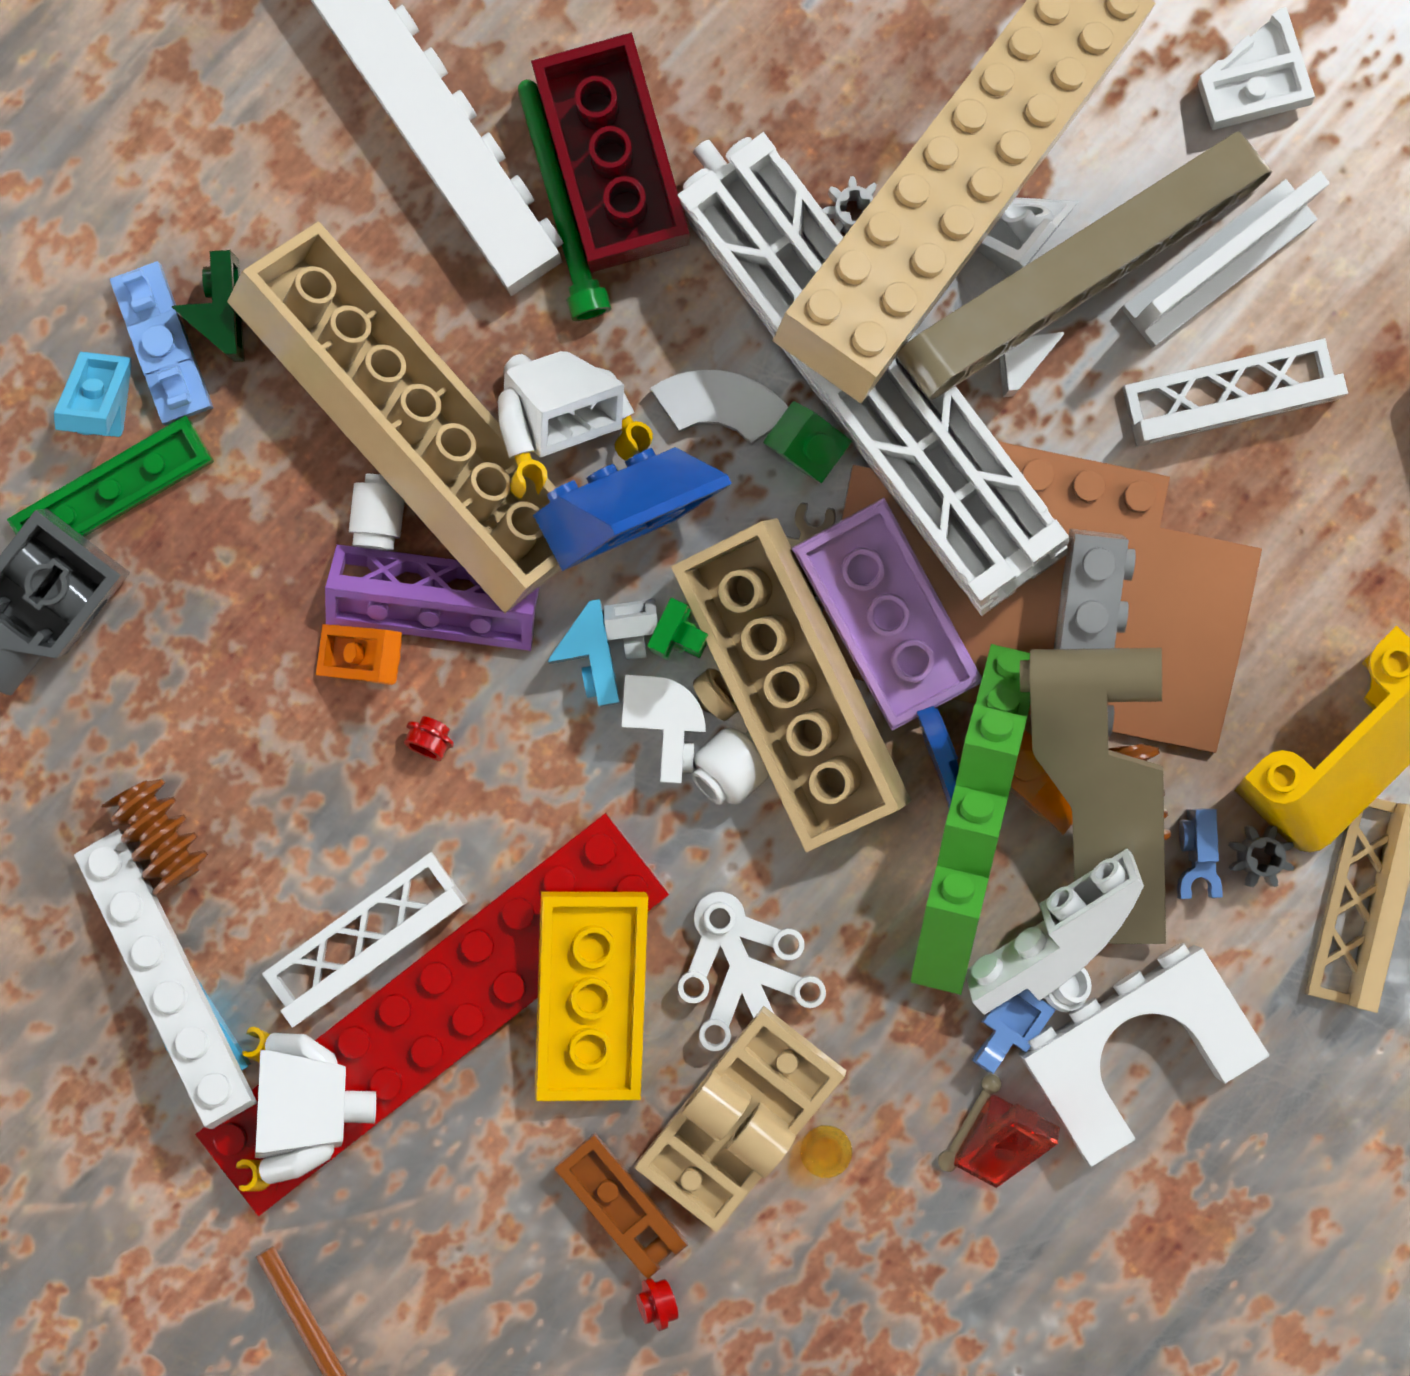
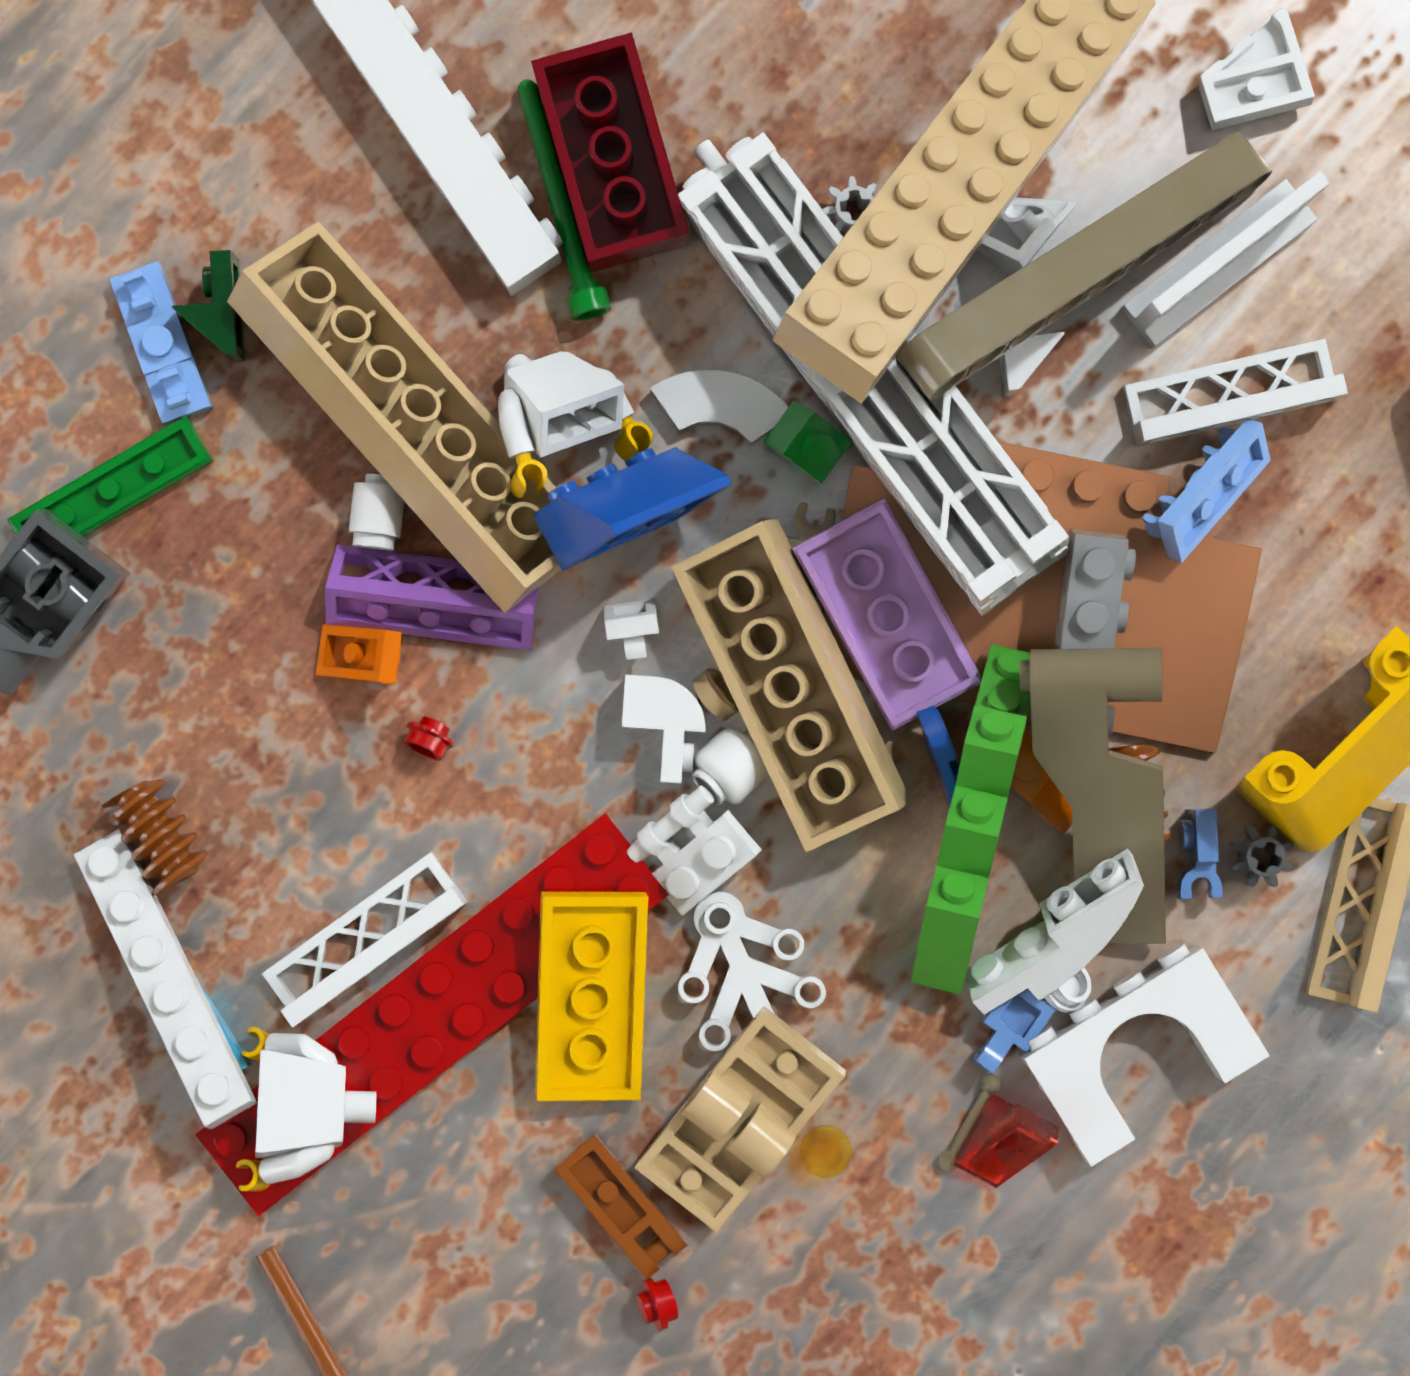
medium azure slope [54,351,132,437] -> none
medium azure slope [548,599,621,707] -> none
green plate [647,597,708,661] -> none
none -> white plate [627,786,762,916]
none -> light blue plate [1142,418,1271,563]

